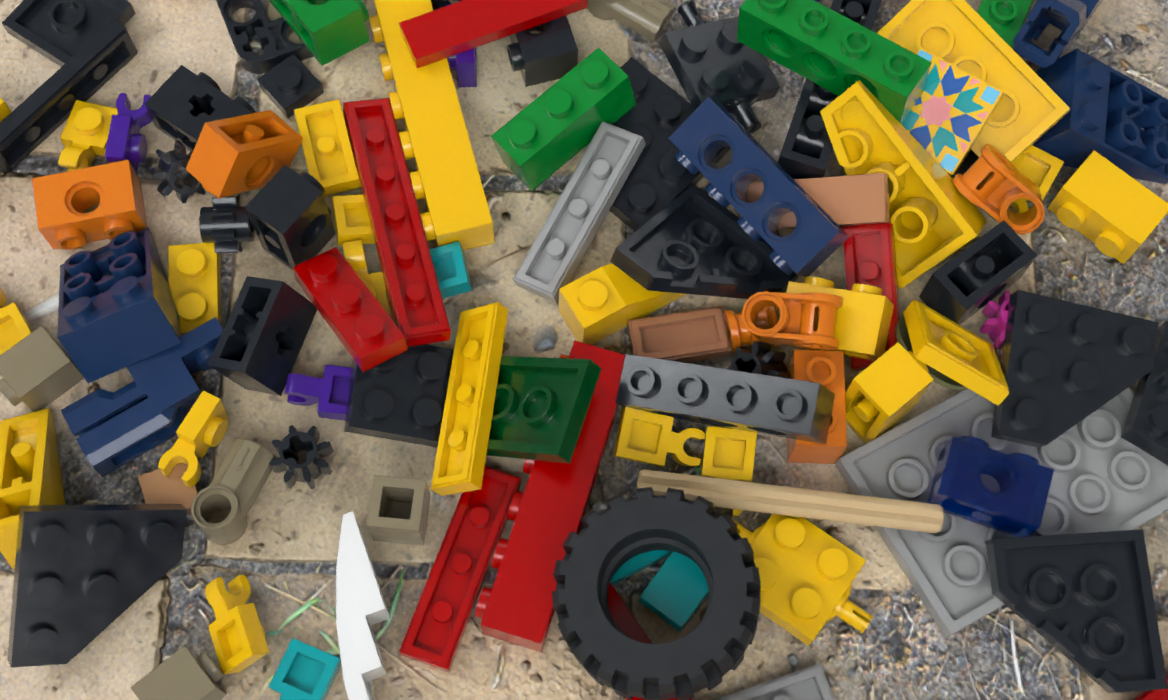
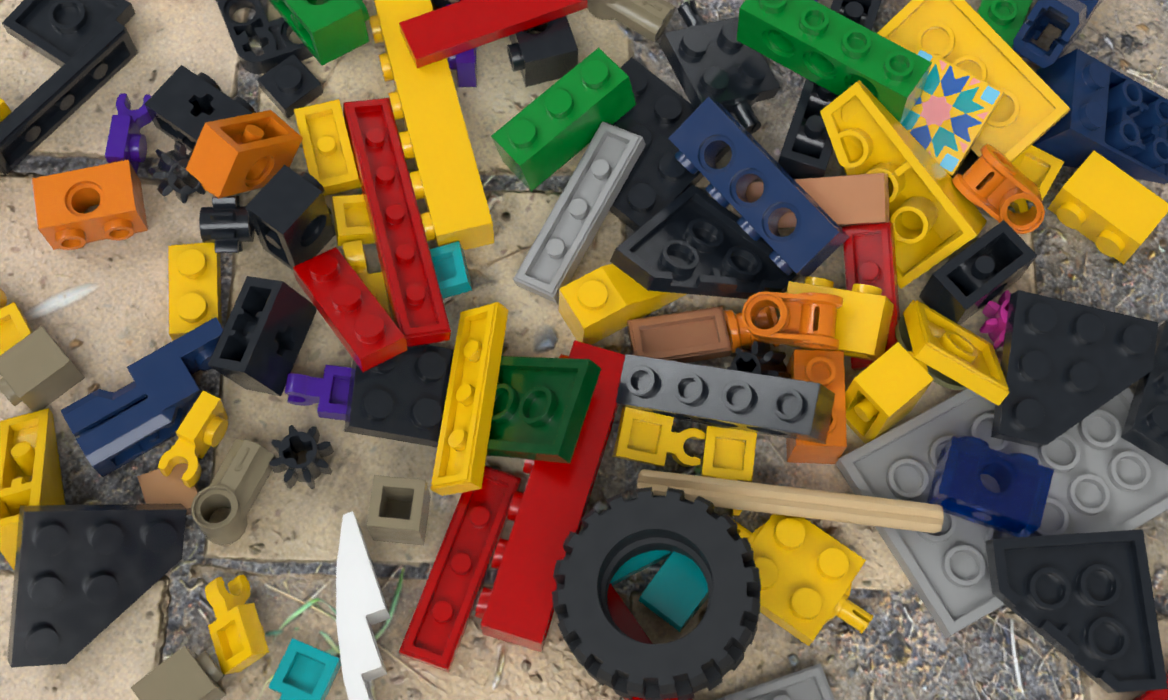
dark blue slope [57,227,182,383] -> none
yellow plate [58,100,118,171] -> none

